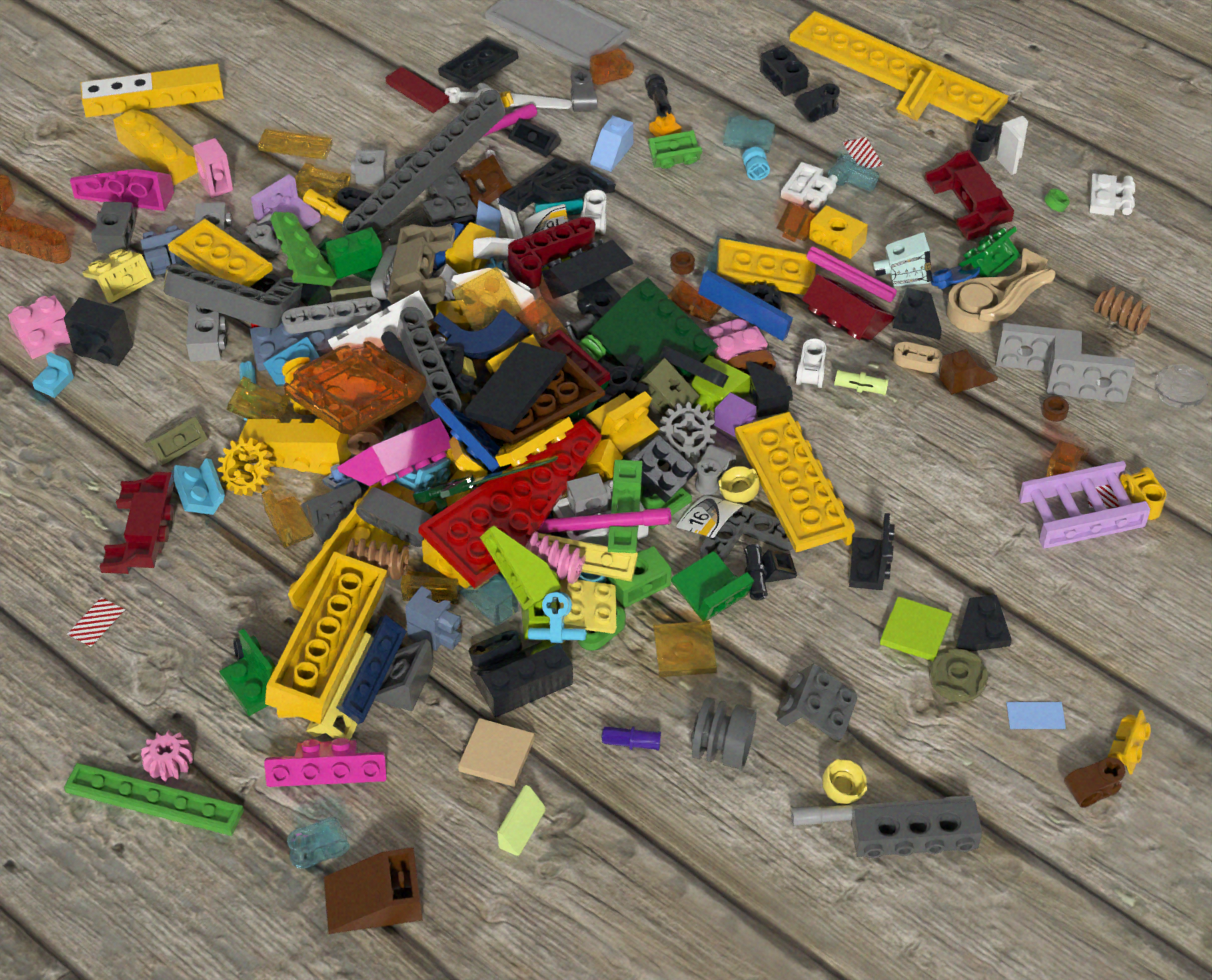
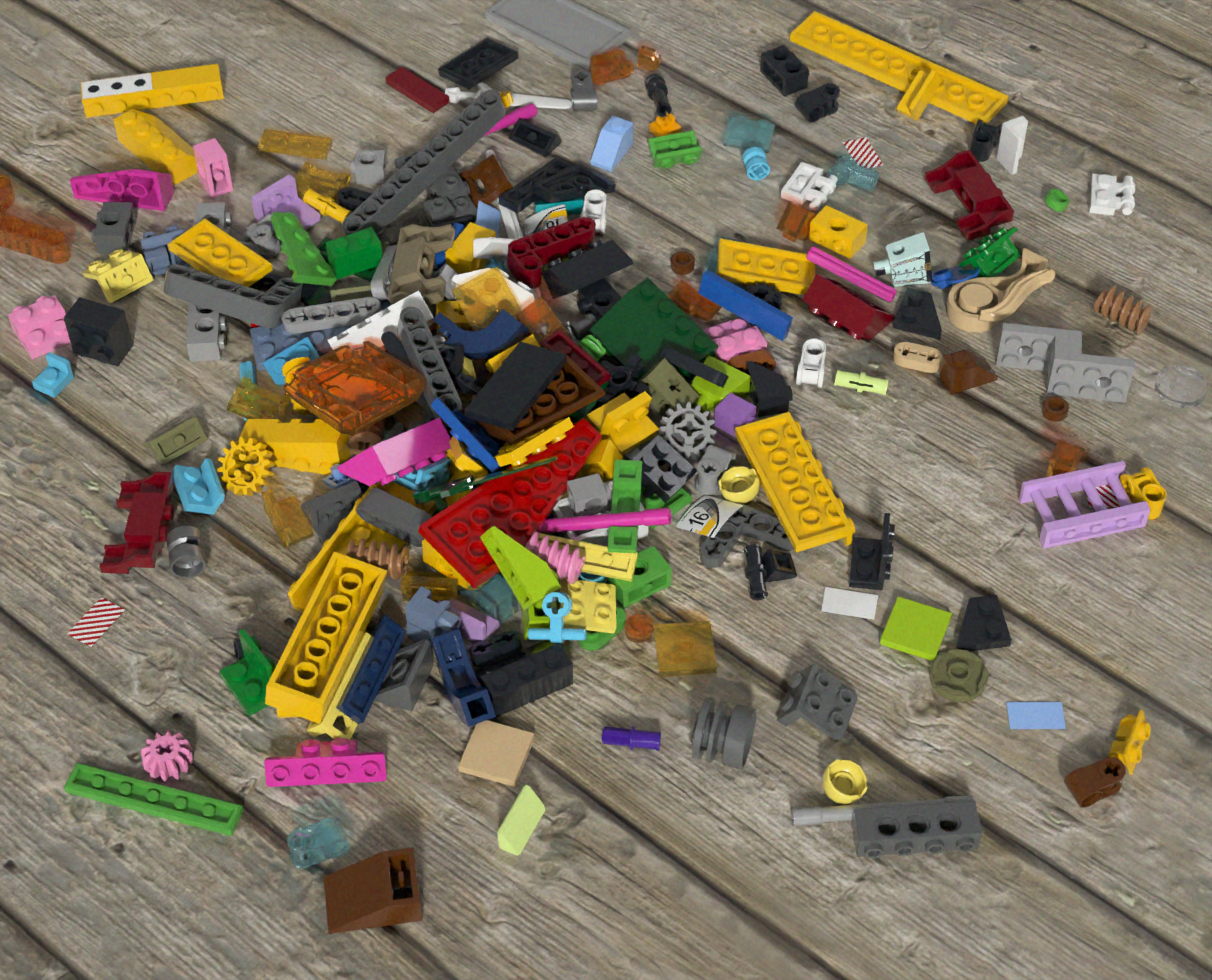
green bracket [671,552,754,623] -> none
none -> flat silver wheel [166,526,206,579]
none -> dark blue arch [430,628,496,727]
none -> lavender panel [437,598,500,643]
none -> clear orange tile [625,614,653,643]
none -> clear orange tile [637,45,662,71]
none -> white sticker [821,587,878,620]

